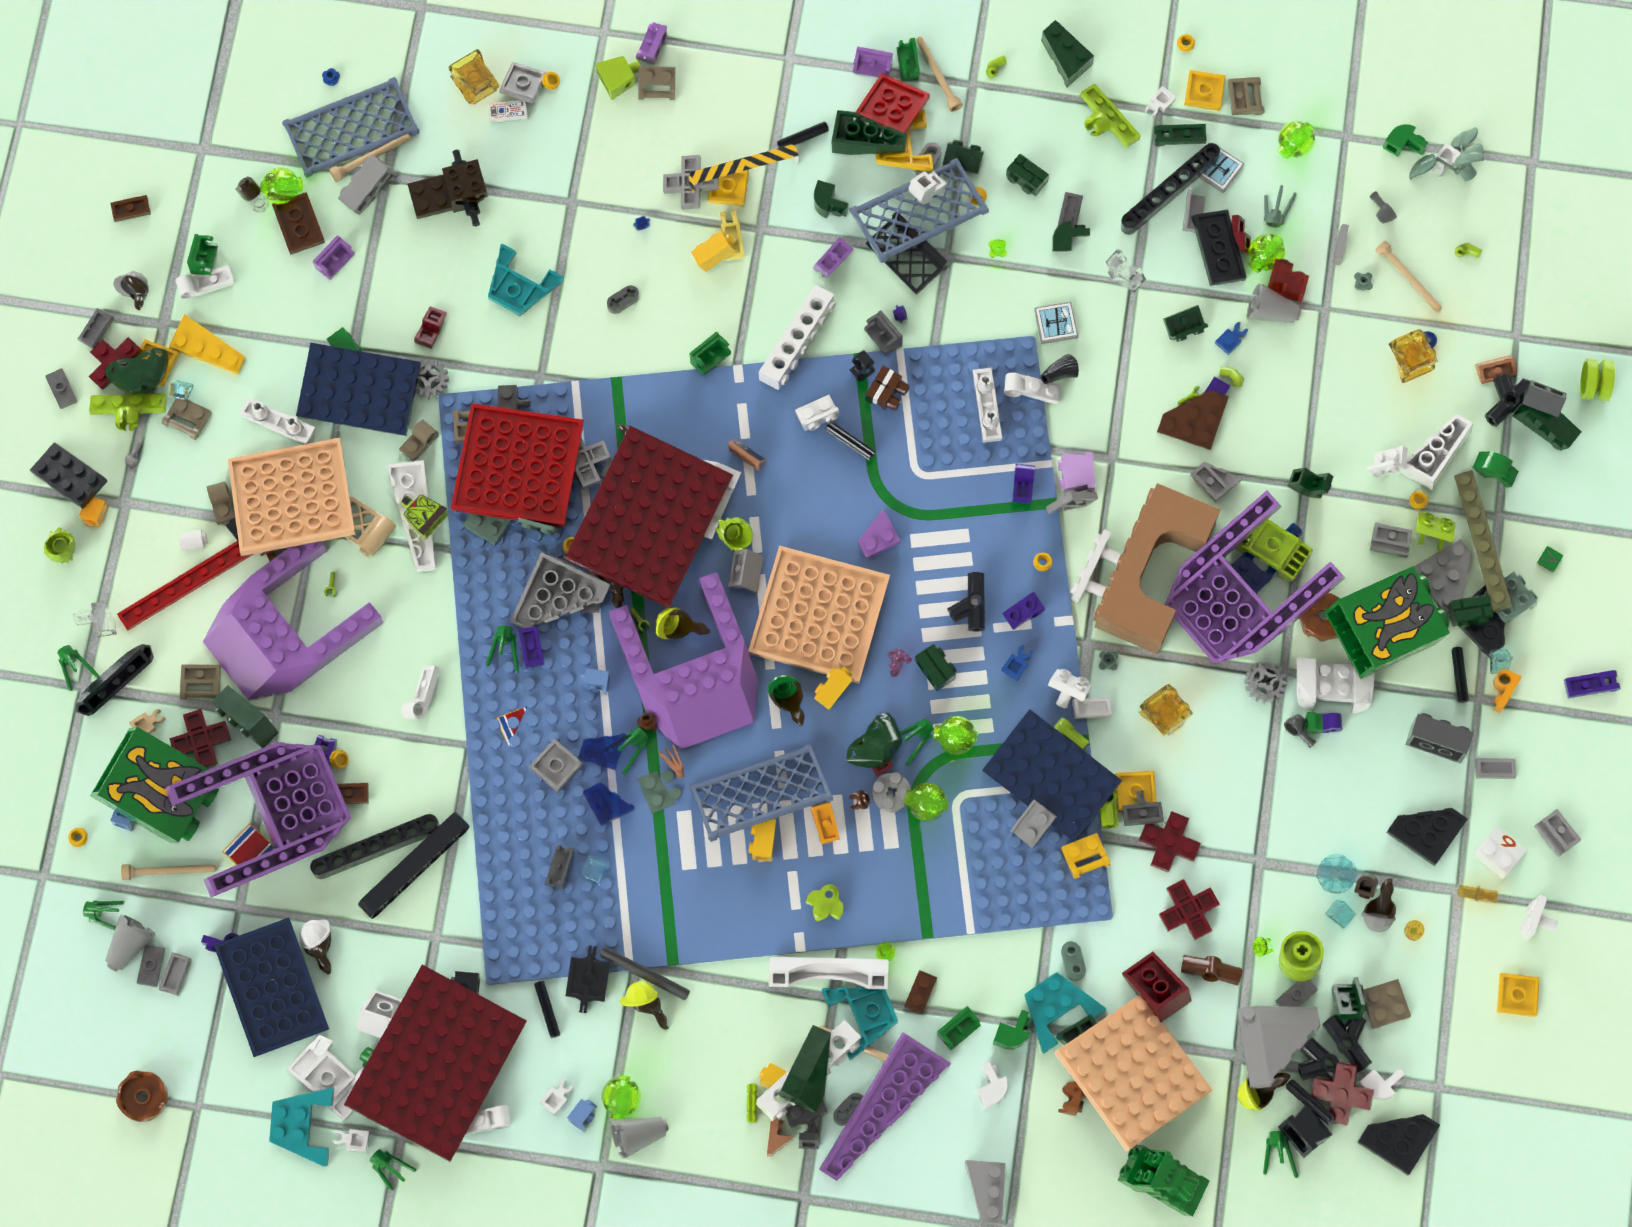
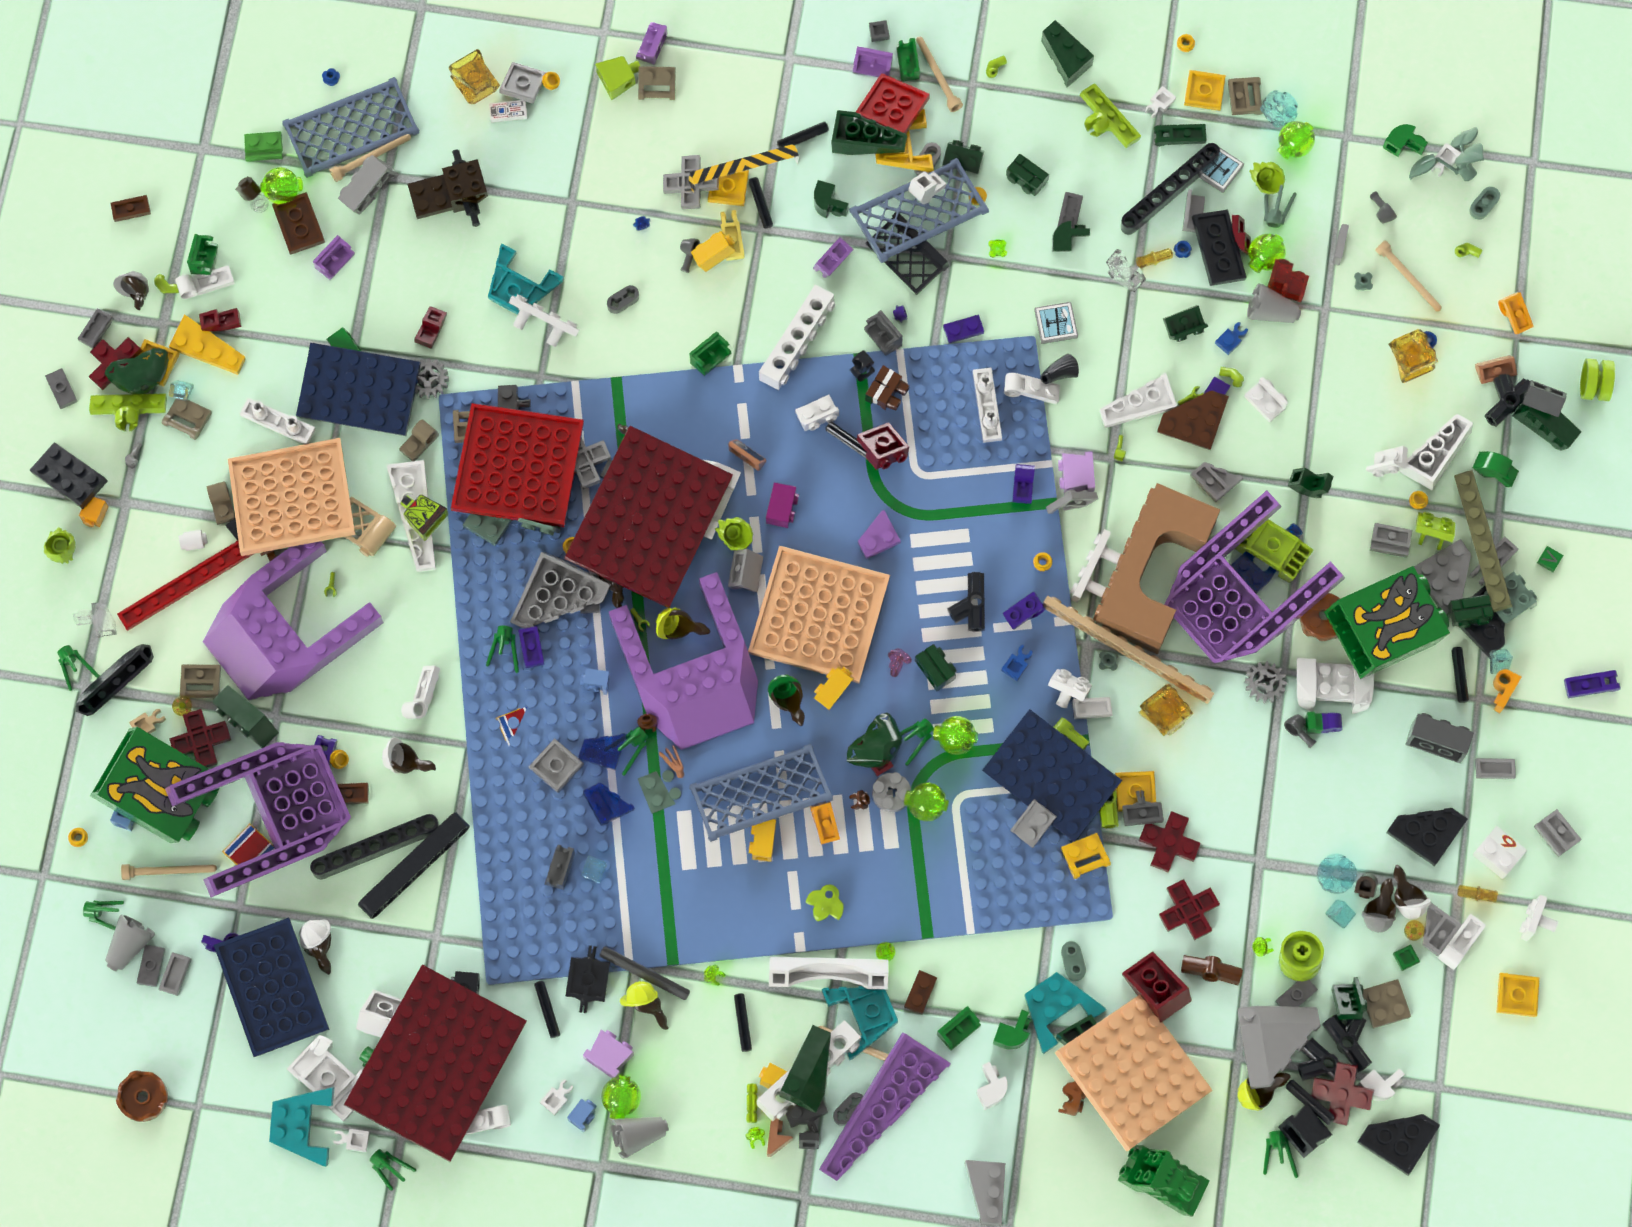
none -> lime arm [154,274,179,293]
none -> clear yellow tile [172,696,192,716]
none -> dark red slope [199,308,242,331]
none -> bright green plate [244,131,283,161]
none -> piece [381,737,436,774]
none -> white plate [509,294,580,347]
none -> lavender hips [583,1030,634,1081]
none -> dark grey bar [680,238,700,273]
none -> clear neon green plate [703,964,726,986]
none -> black axle [734,993,752,1052]
none -> clear neon green plate [745,1127,765,1149]
none -> black axle [749,177,773,229]
none -> magenta brick [766,482,799,528]
none -> dark red plate [856,422,909,469]
none -> dark grey plate [868,20,890,42]
none -> dark purple plate [943,314,984,344]
none -> tan plate [1043,596,1214,704]
none -> white wing [1099,372,1177,428]
none -> lime hand [1114,435,1126,462]
none -> clear yellow axle [1135,248,1173,269]
none -> blue plate [1173,241,1192,258]
none -> white bracket [1244,377,1288,423]
none -> lime hair [1249,162,1285,194]
none -> clear light blue plate [1260,90,1298,128]
none -> piece [1393,865,1431,919]
none -> green tile [1393,944,1420,971]
none -> light grey wing [1422,902,1462,956]
none -> white plate [1438,913,1487,970]
none -> sand green plate [1469,187,1500,220]
none -> light grey hinge [1470,536,1519,586]
none -> light orange plate [1498,292,1534,334]

